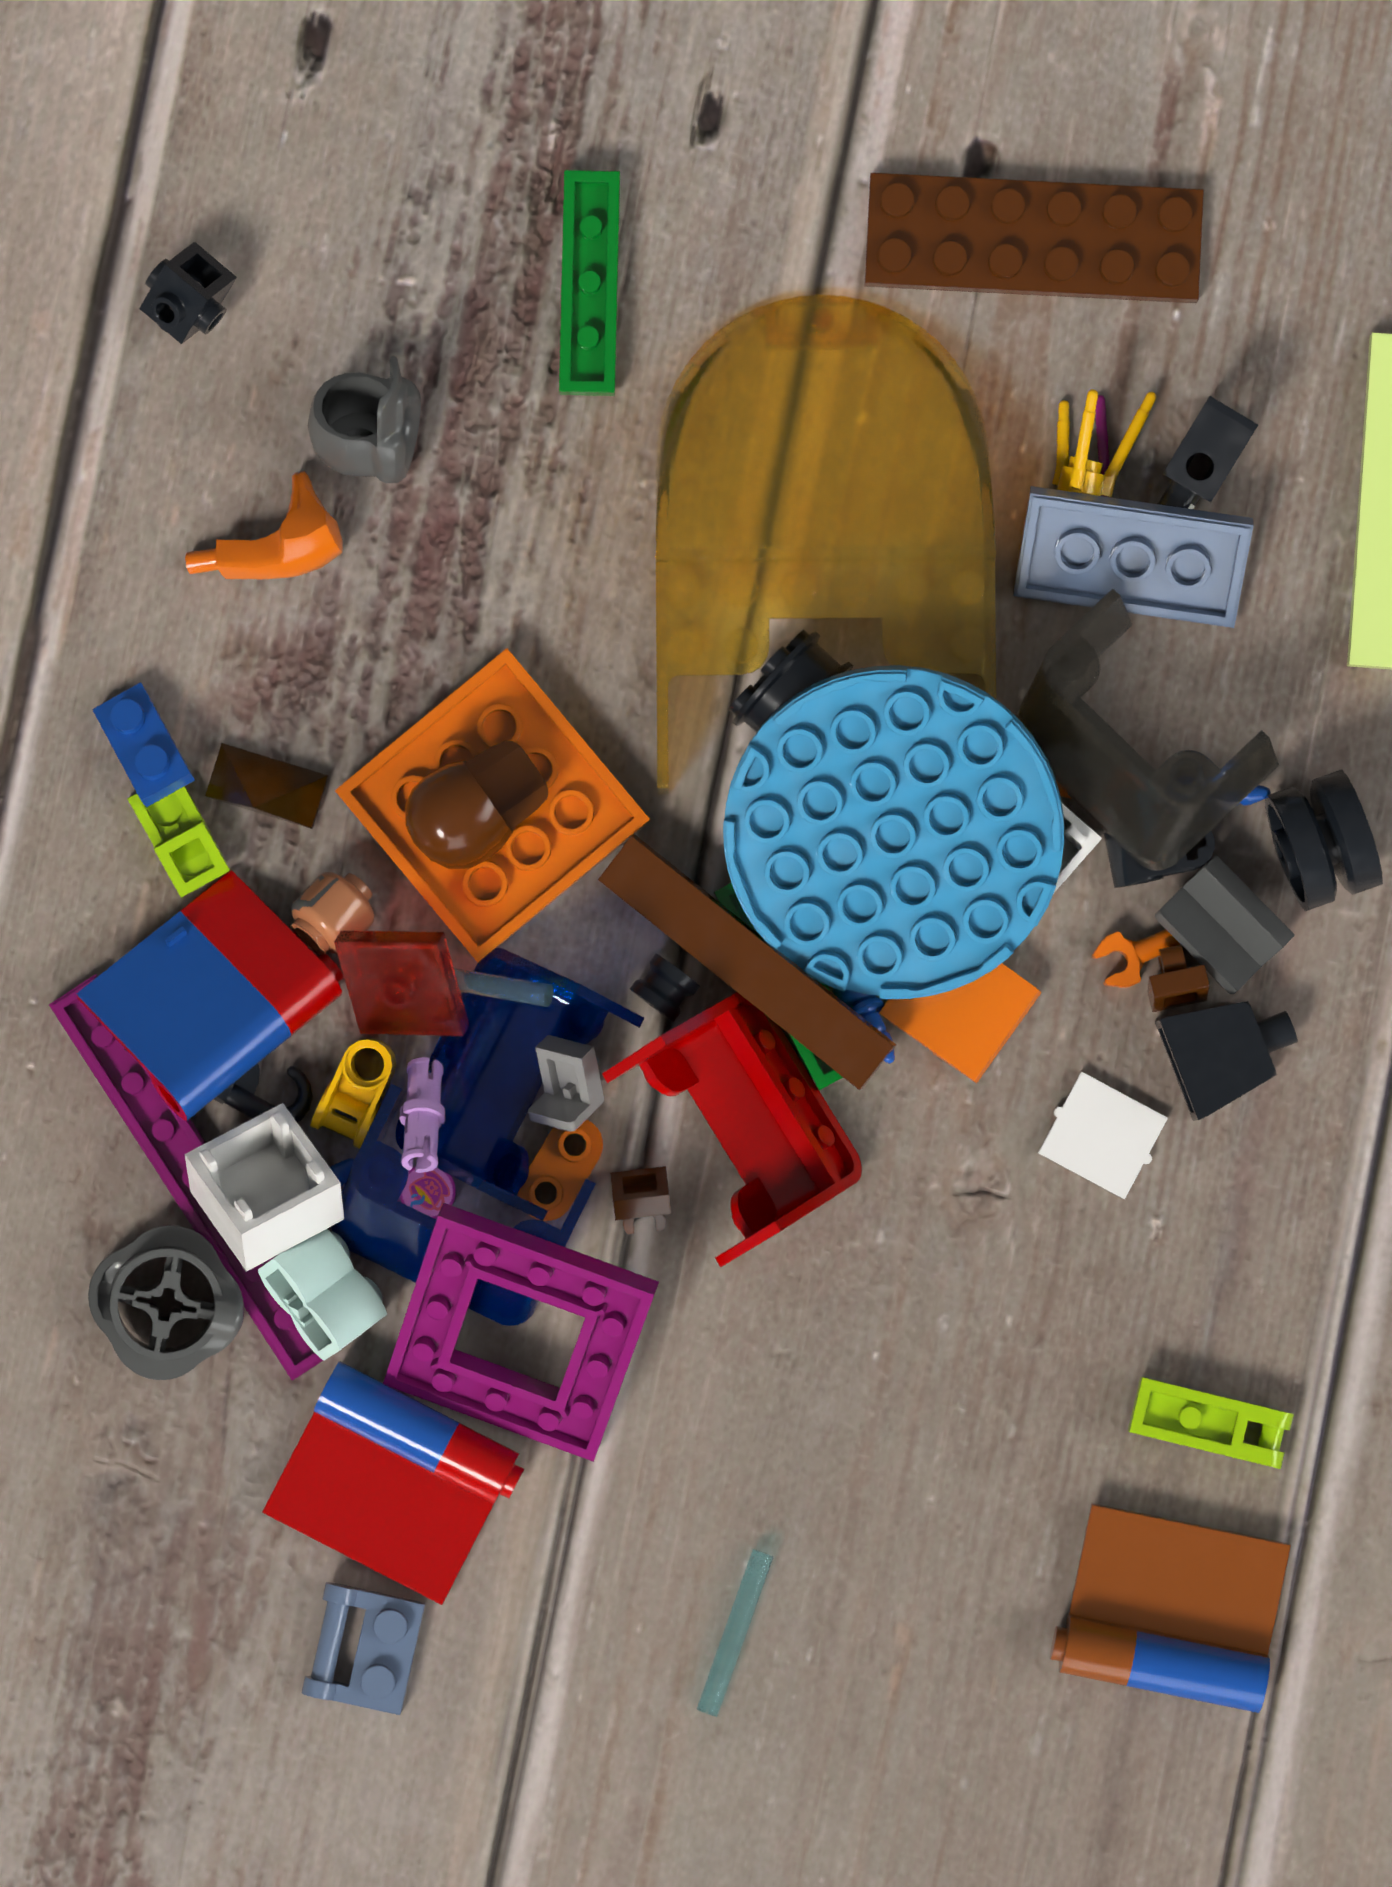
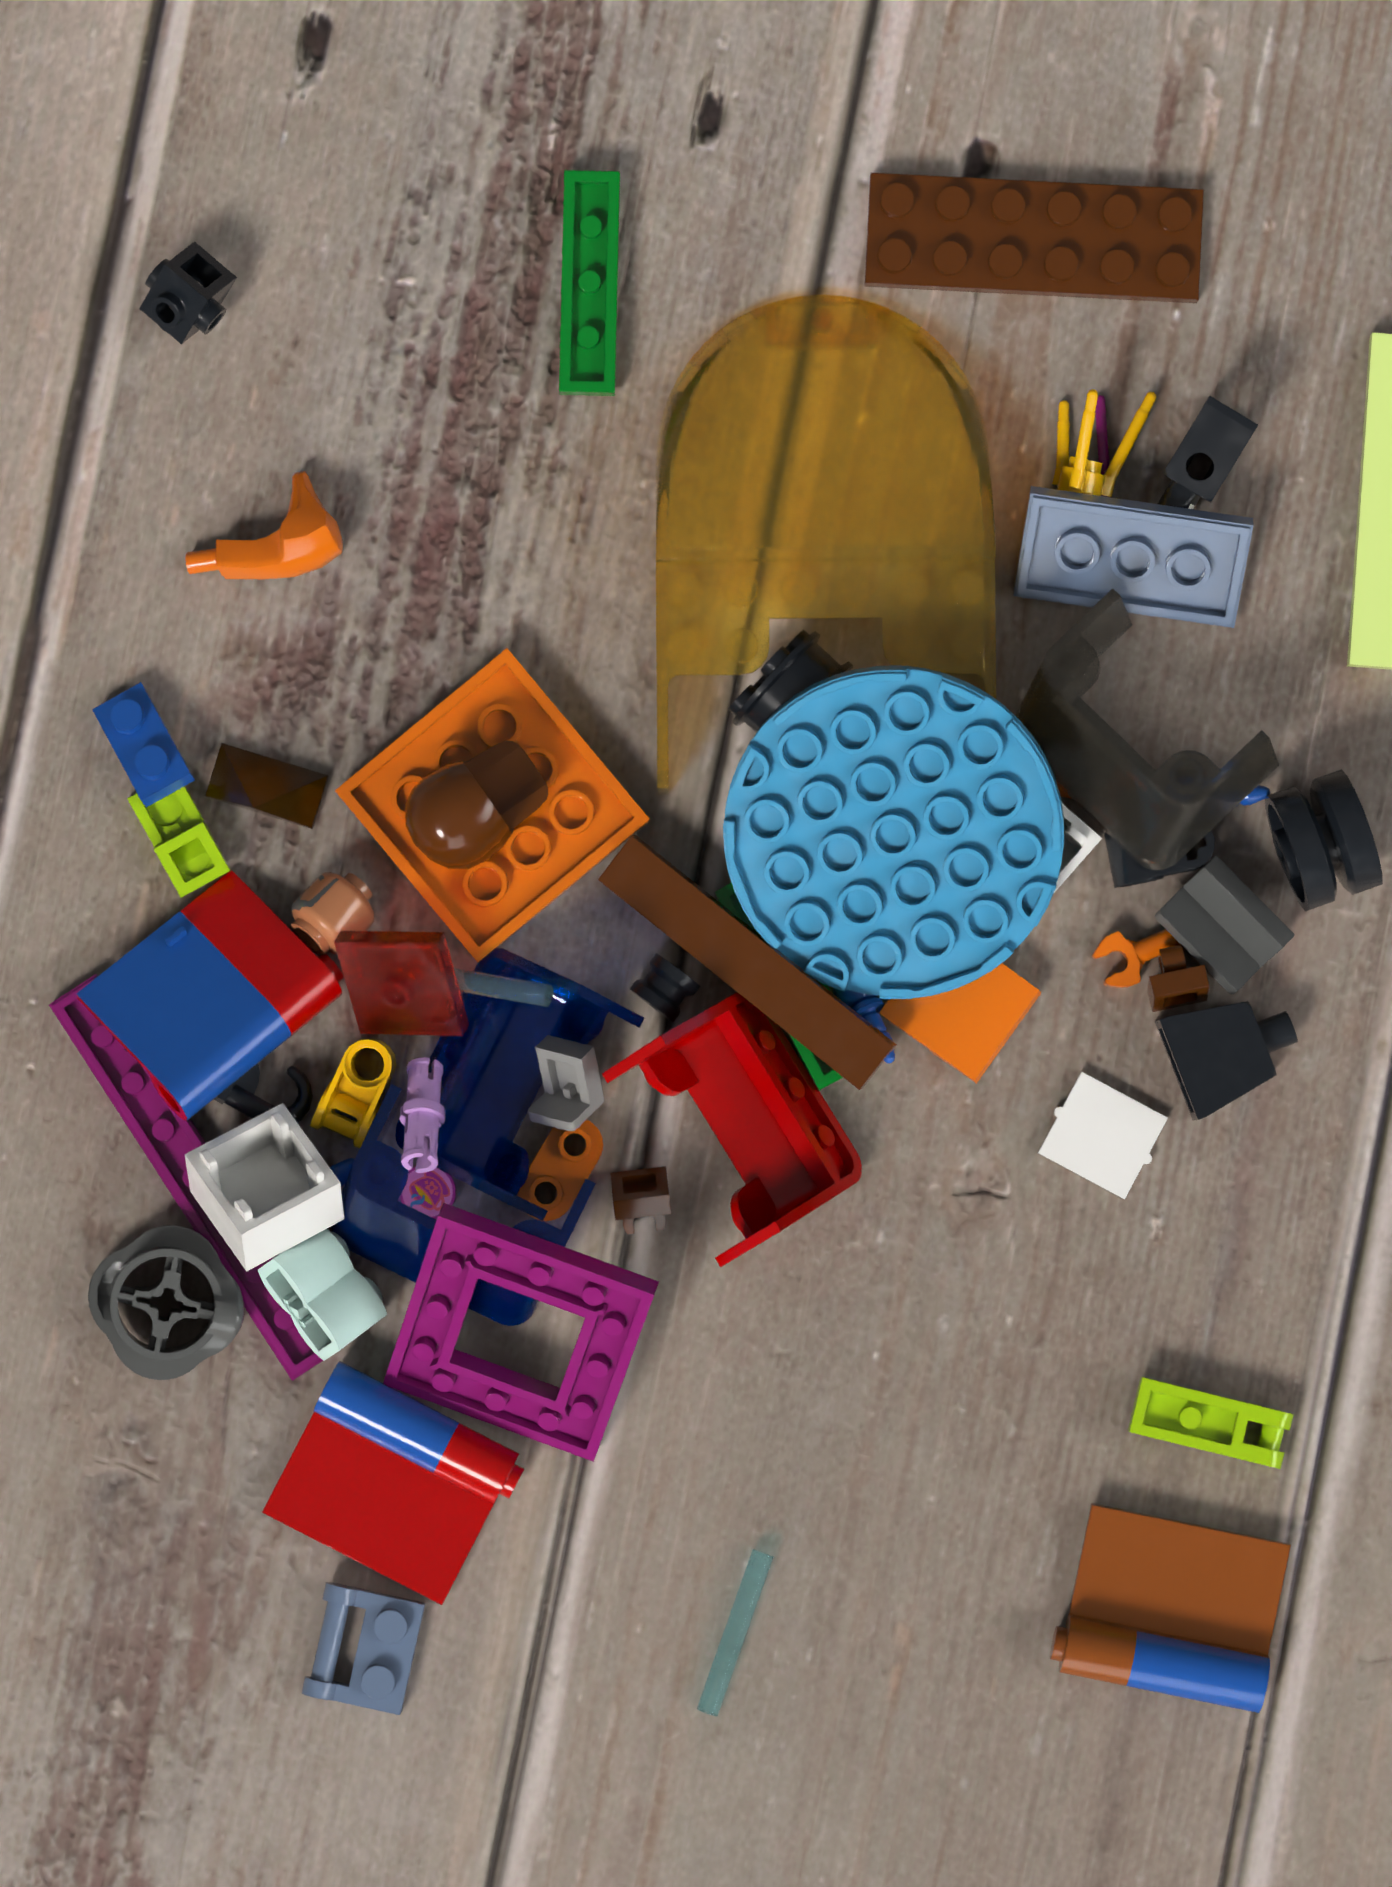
dark grey piece [308,355,421,483] -> none

